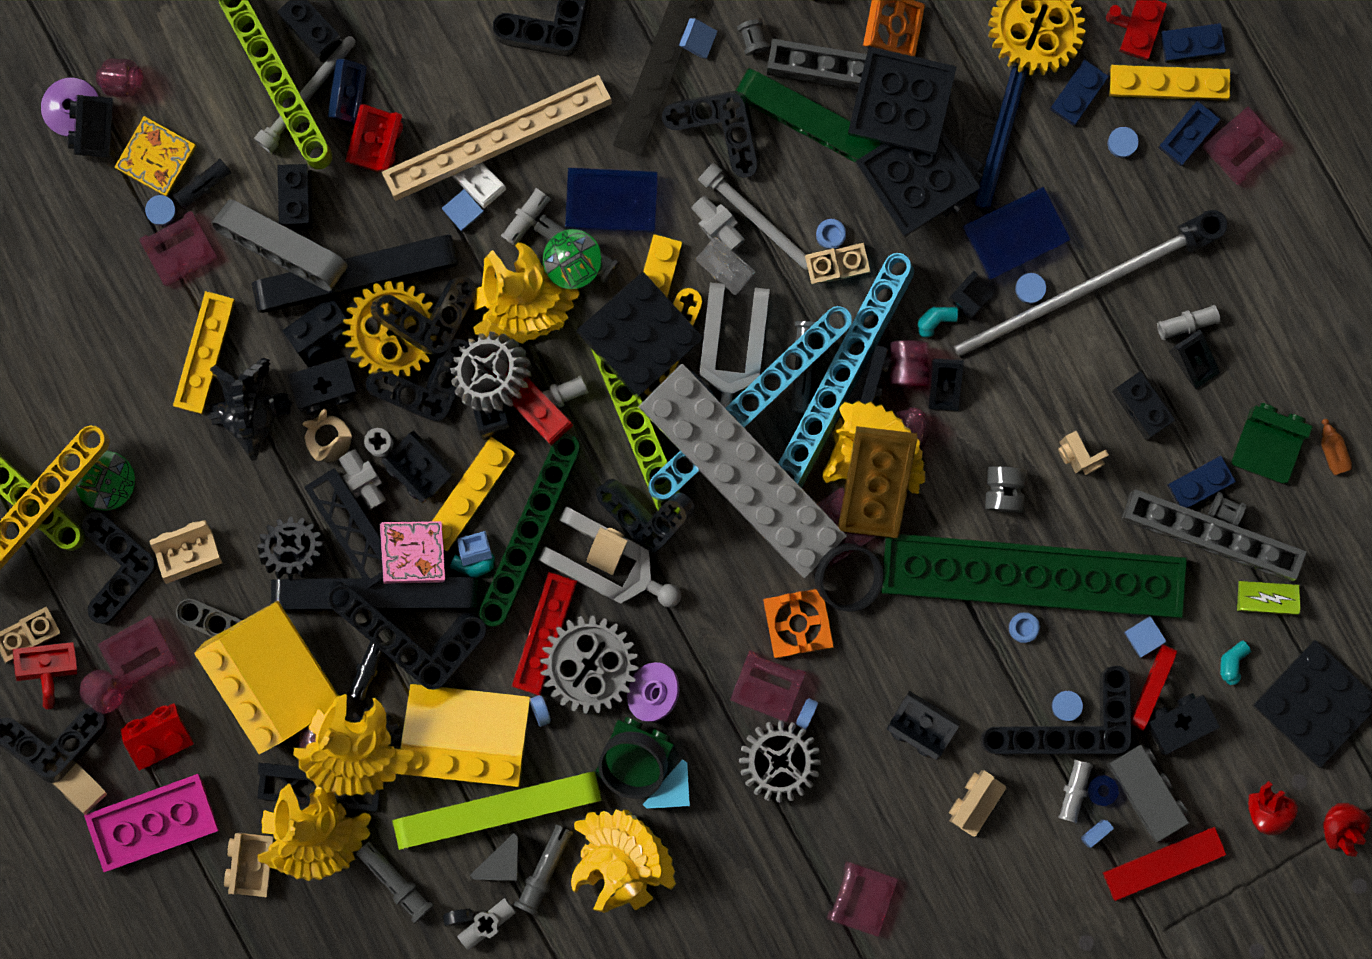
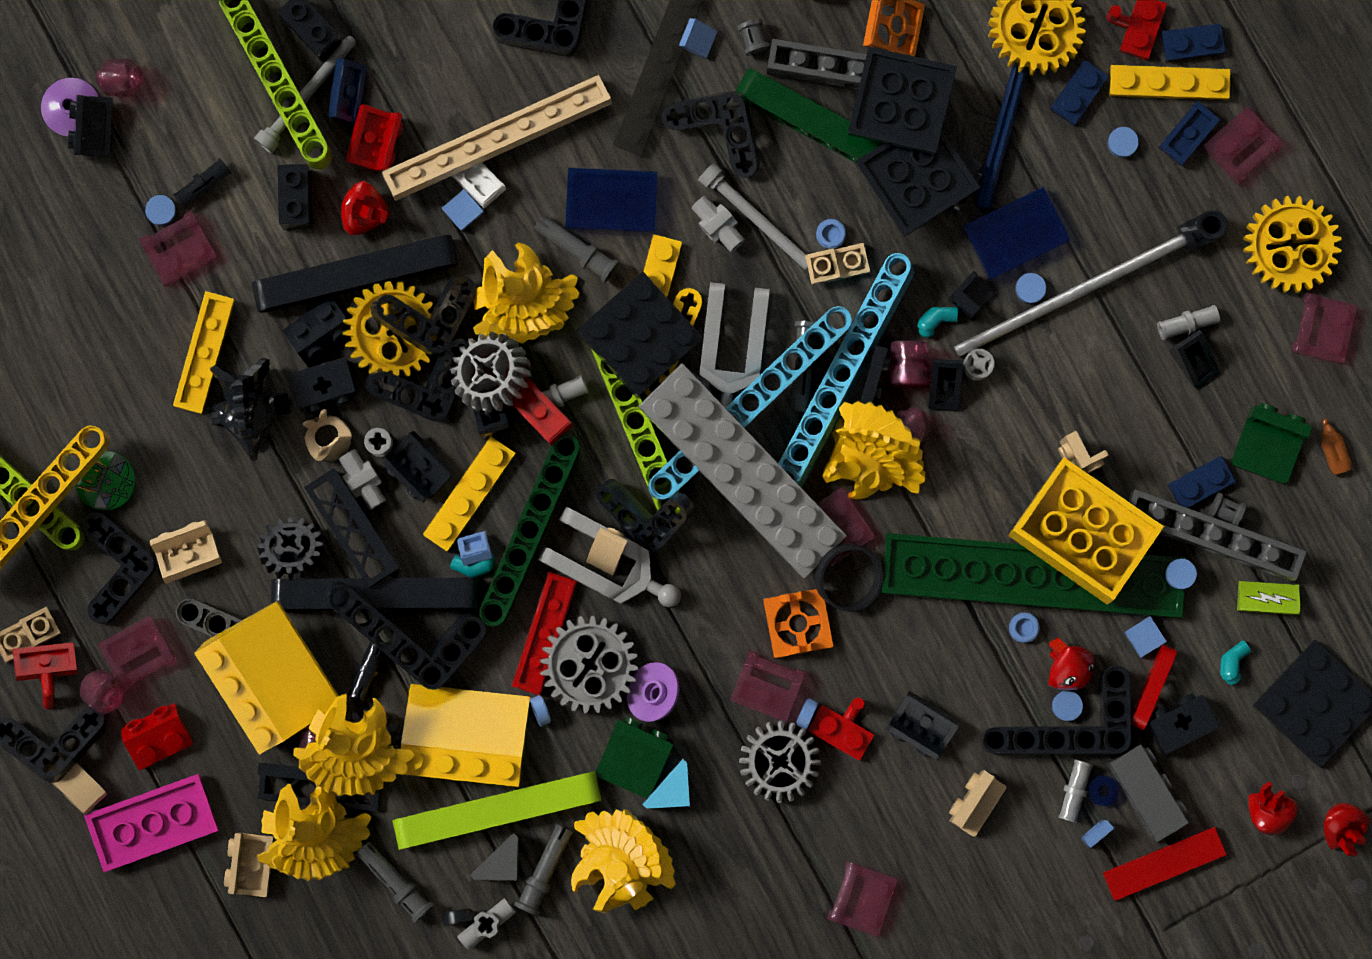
yellow tile [114,116,197,197] -> none
dark grey beam [211,199,348,291] -> none
bright pink tile [380,521,445,584] -> none
light grey pin [501,188,551,247] -> none
green dish [543,229,603,289] -> none
black tyre [598,732,668,799] -> none
clear hips [695,236,755,295] -> none
pearl gold tile [838,426,917,538] -> none
dark grey wheel [985,466,1027,513] -> none
black brick [1112,371,1175,440] -> none
none -> red piece [341,180,391,236]
none -> red plate [807,697,874,761]
none -> light grey wheel [963,349,994,381]
none -> yellow slope [1008,457,1164,605]
none -> red piece [1048,637,1096,691]
none -> medium blue tile [1165,559,1197,589]
none -> yellow gear [1243,196,1342,293]
none -> clear pink plate [1291,293,1357,365]

